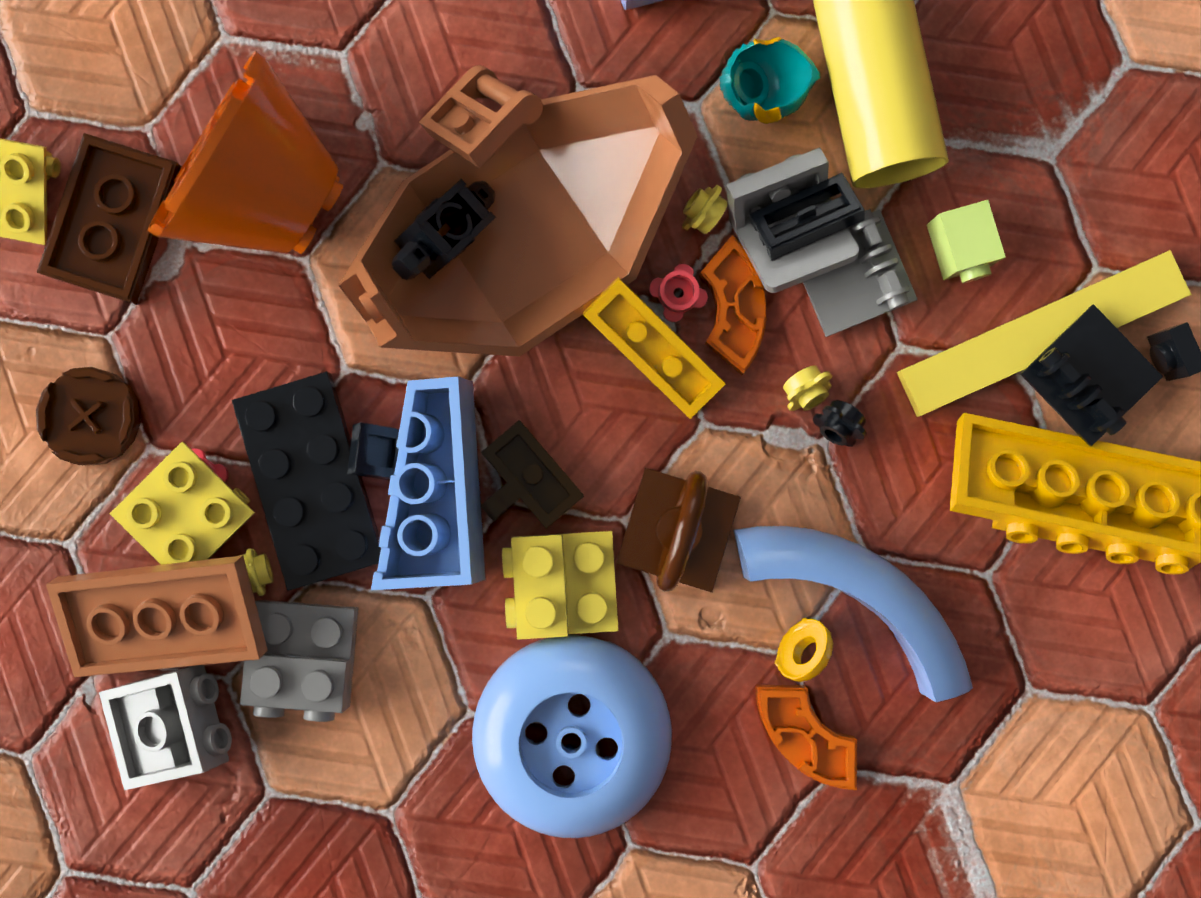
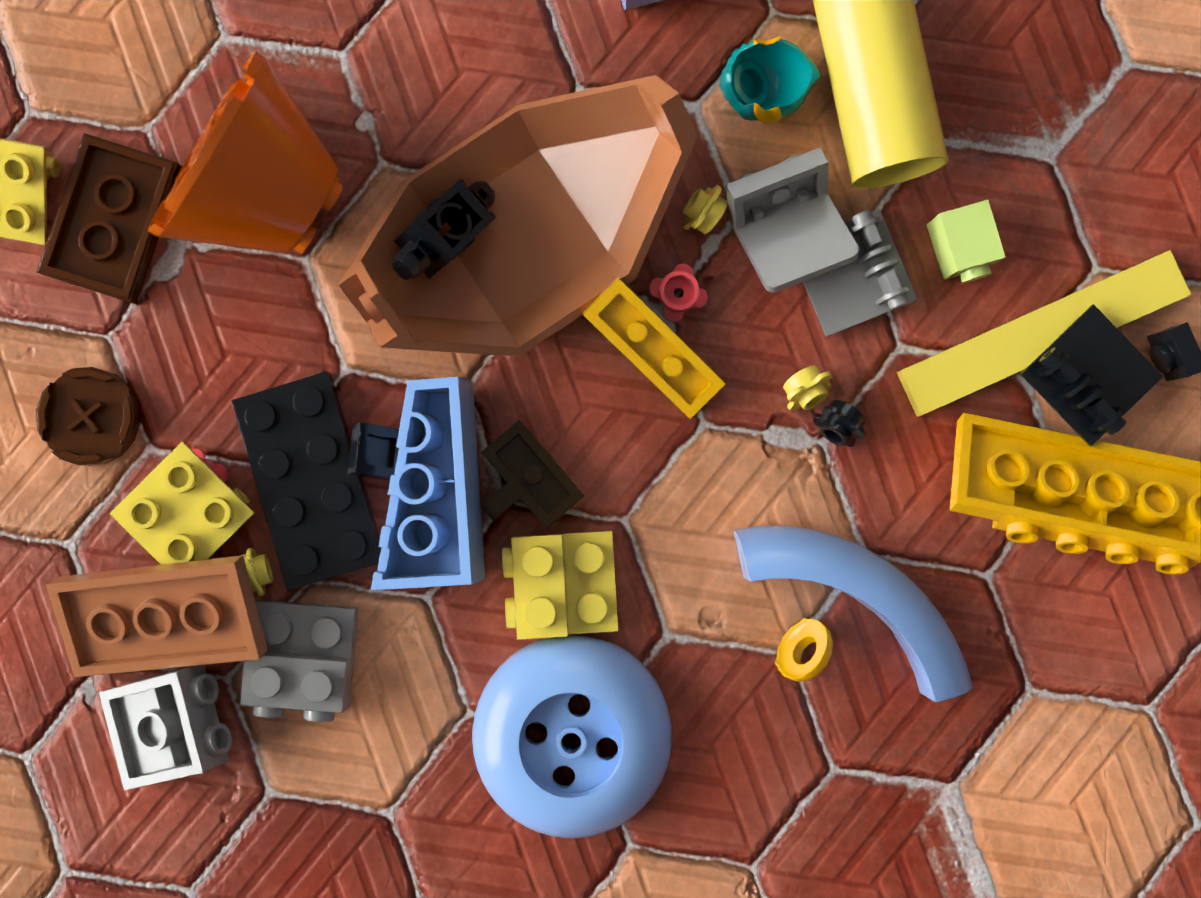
nougat plate [419,65,543,168] -> none
reddish brown tile [616,468,741,592] -> none
orange tile [699,235,767,375] -> none
black tile [750,173,865,261] -> none
orange tile [755,684,857,790] -> none

